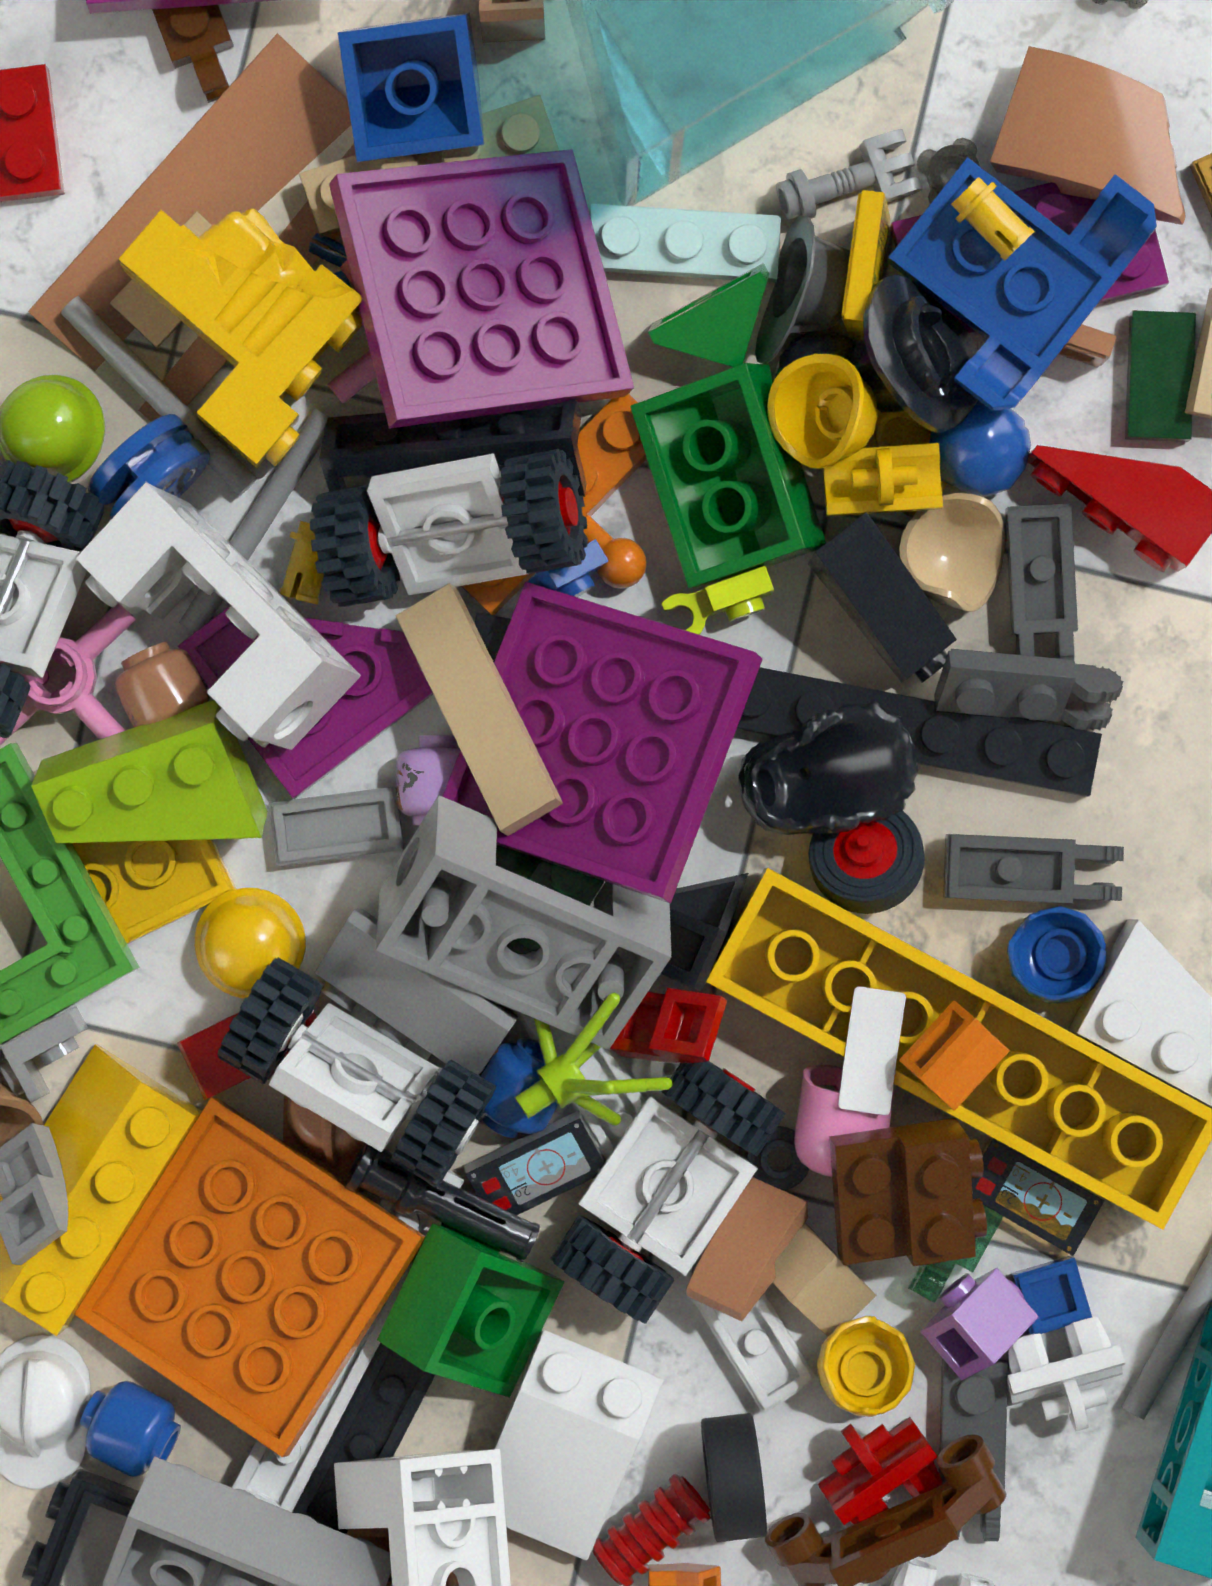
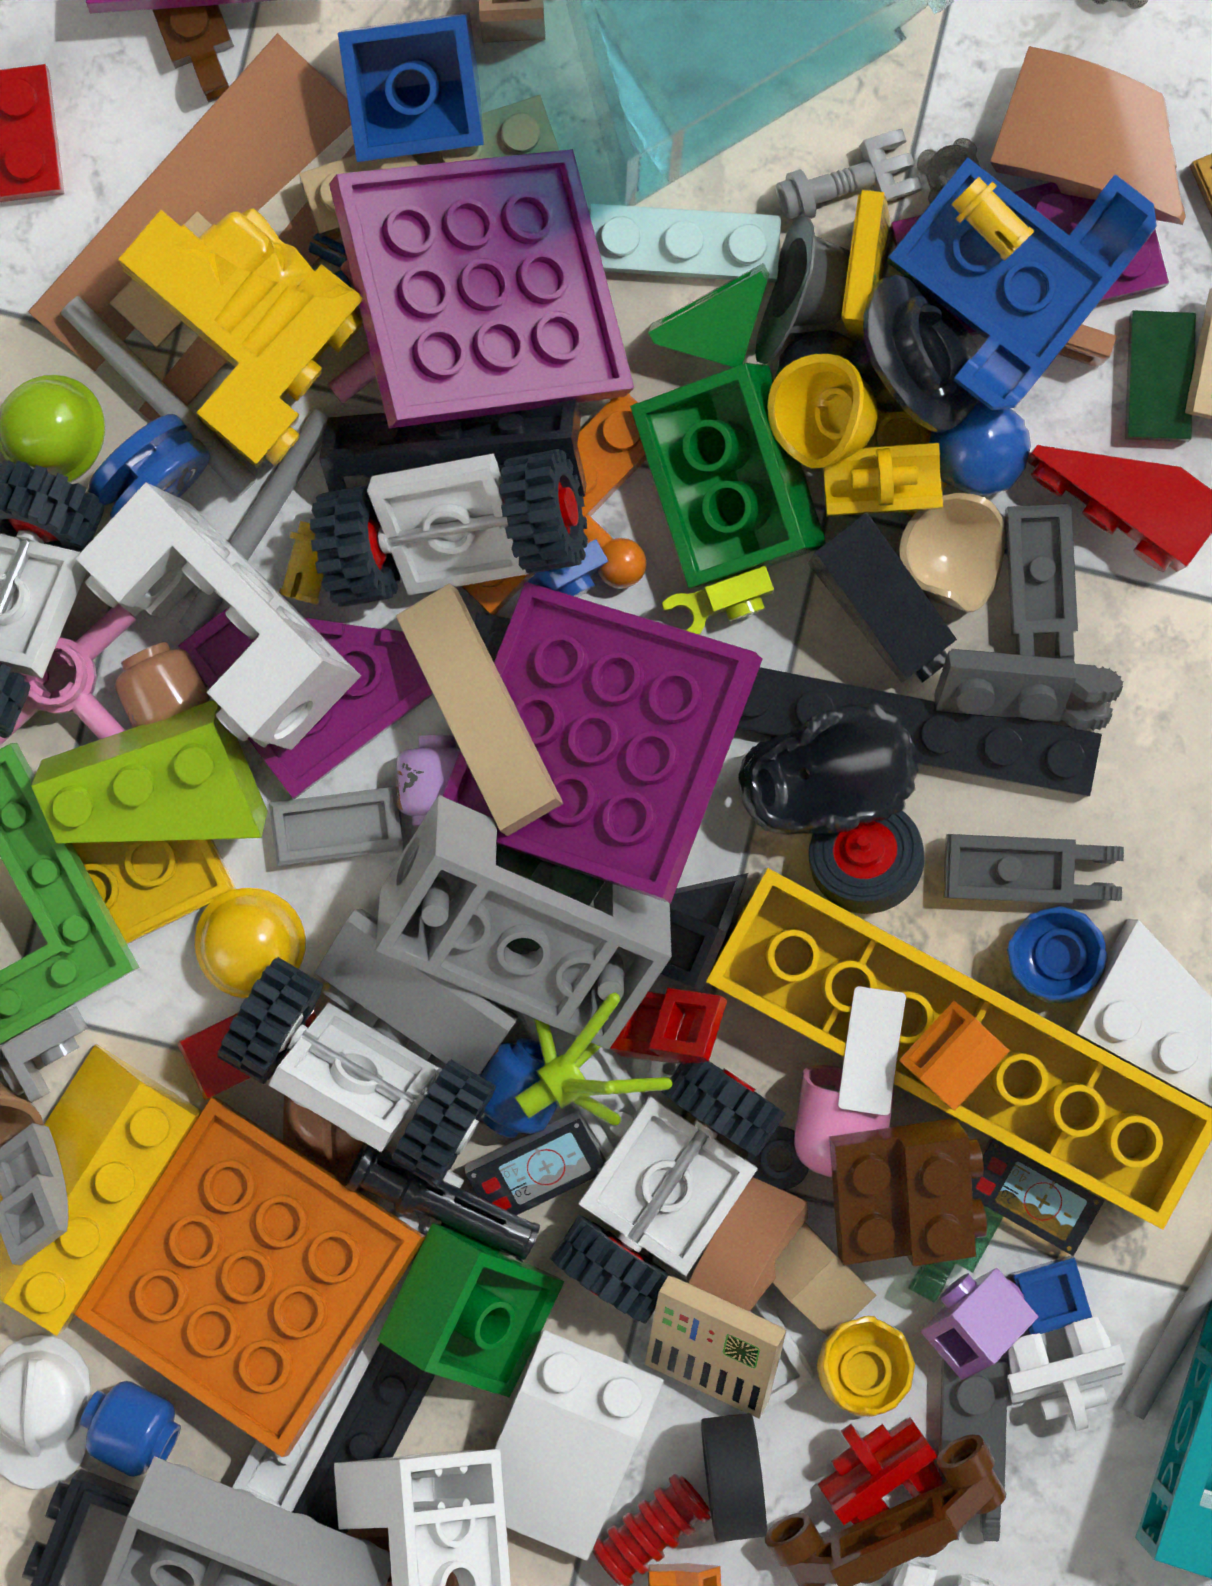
none -> tan tile [644,1276,787,1419]

